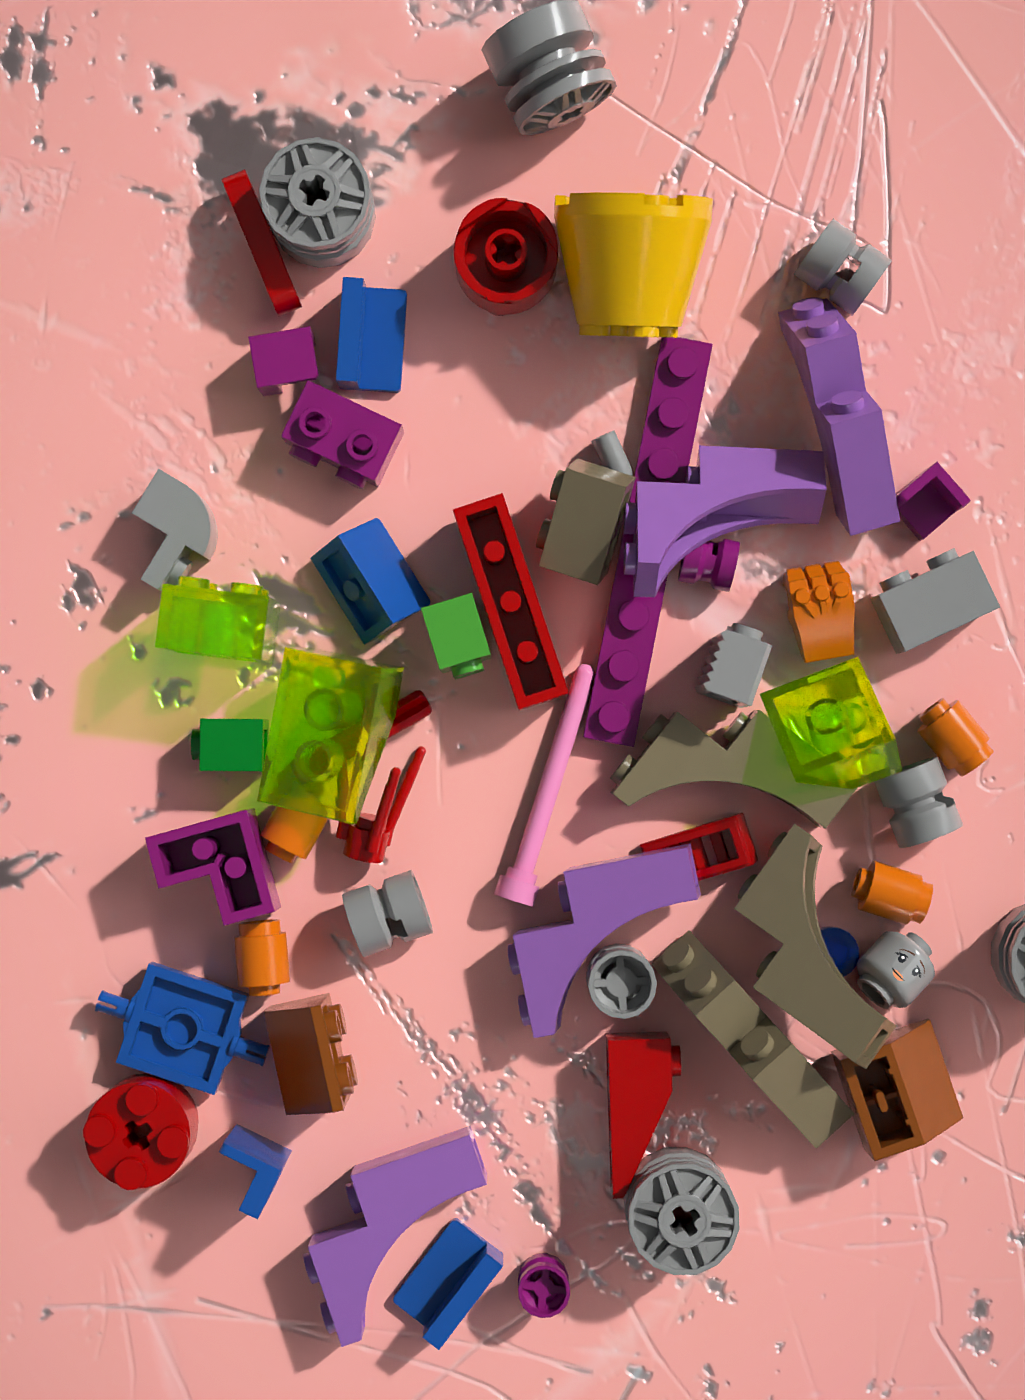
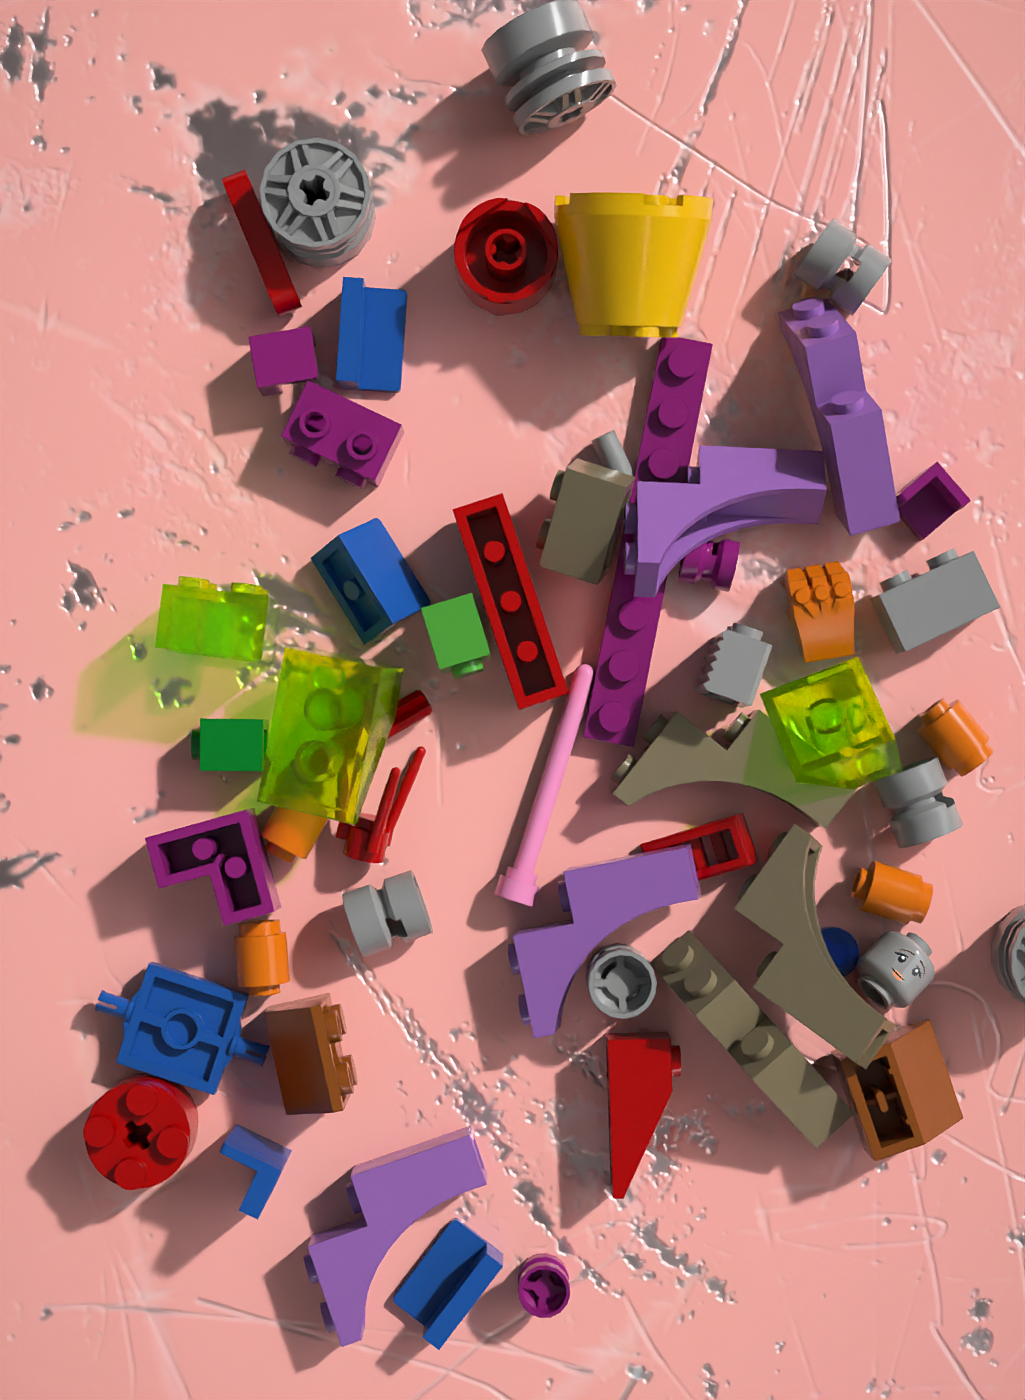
light grey brick [132,468,218,594] -> none
light grey wheel [624,1147,740,1275] -> none

